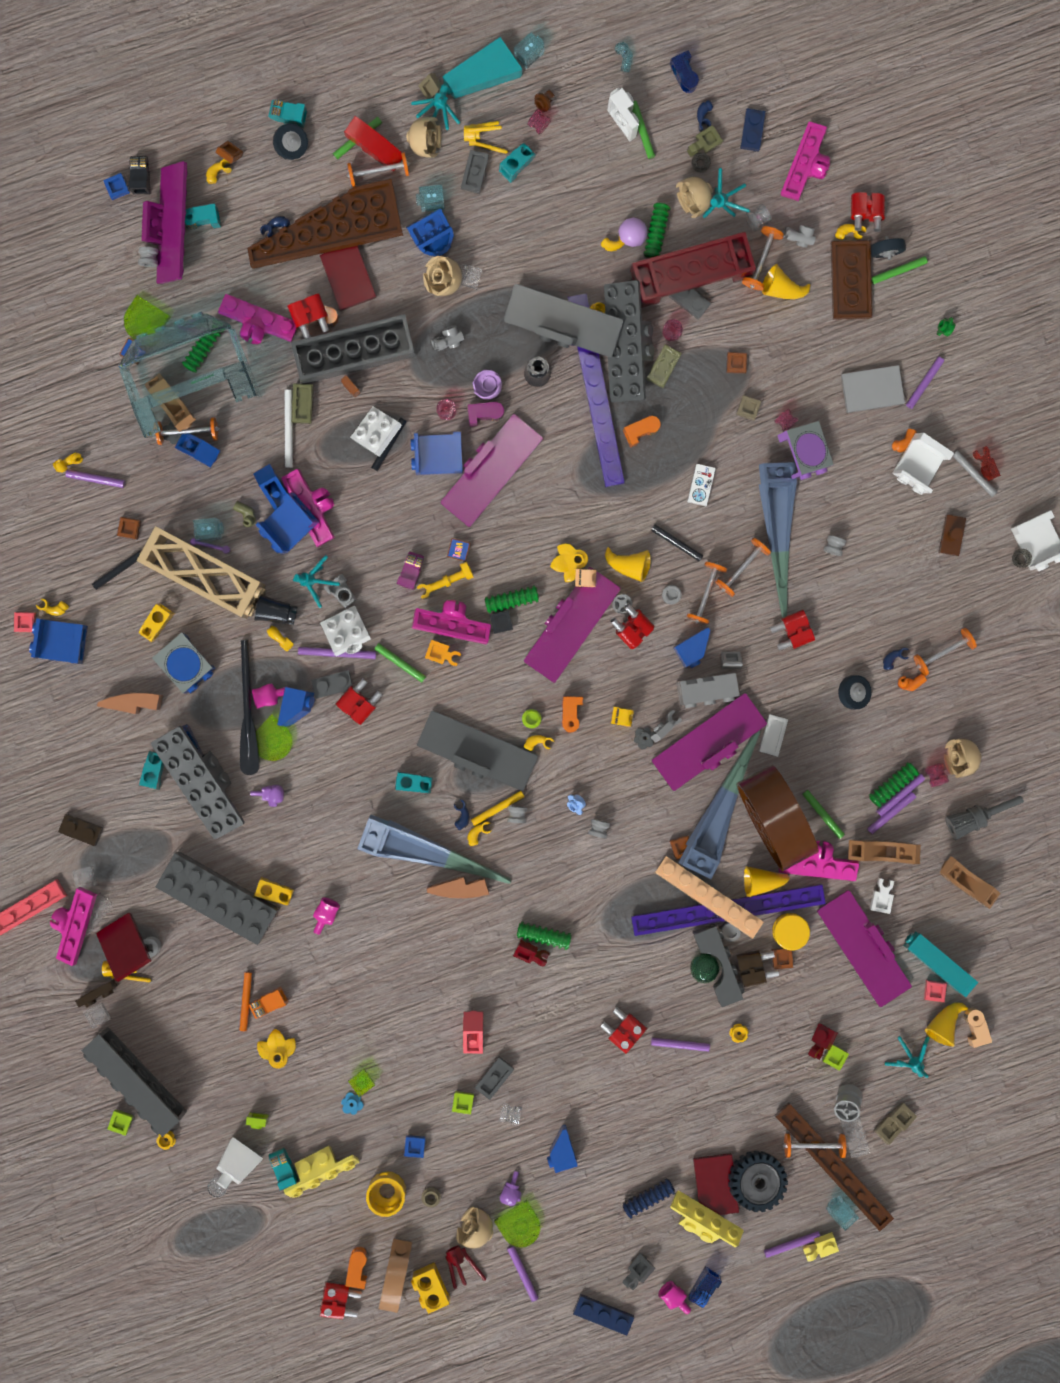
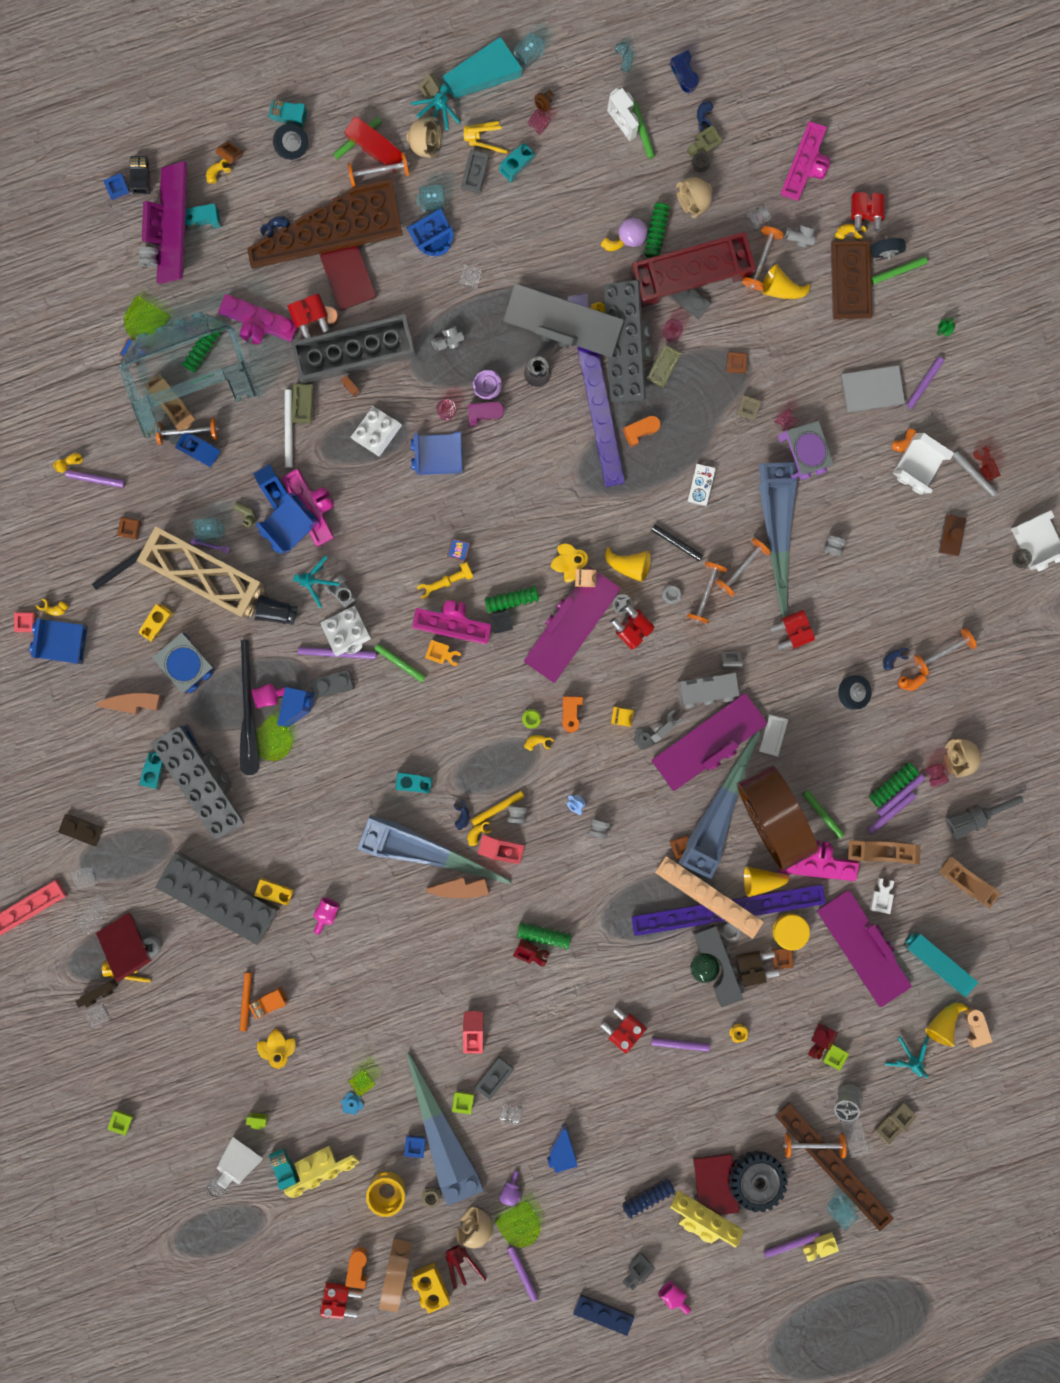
dark pink plate [50,887,97,966] -> none
dark grey brick [81,1027,187,1137] -> none
yellow plate [156,1131,176,1150] -> none
medium lavender piece [250,785,284,807] -> none
yellow arm [267,625,294,651] -> none
red piece [335,678,382,725] -> none
black bar [371,418,407,472] -> none
magenta leg [397,551,424,590] -> none
dark grey bracket [417,711,538,791] -> none
tan cylinder [423,256,462,296] -> none
magenta bracket [440,414,543,527] -> none
blue slope [673,627,710,669] -> none
clear blue leg [688,1266,722,1308] -> none
teal plant [702,168,750,218] -> none
dark blue plate [740,108,766,152] -> none
coral tile [924,980,947,1002] -> none
none -> sand blue plate [407,1053,484,1206]
none -> coral slope [478,835,525,864]

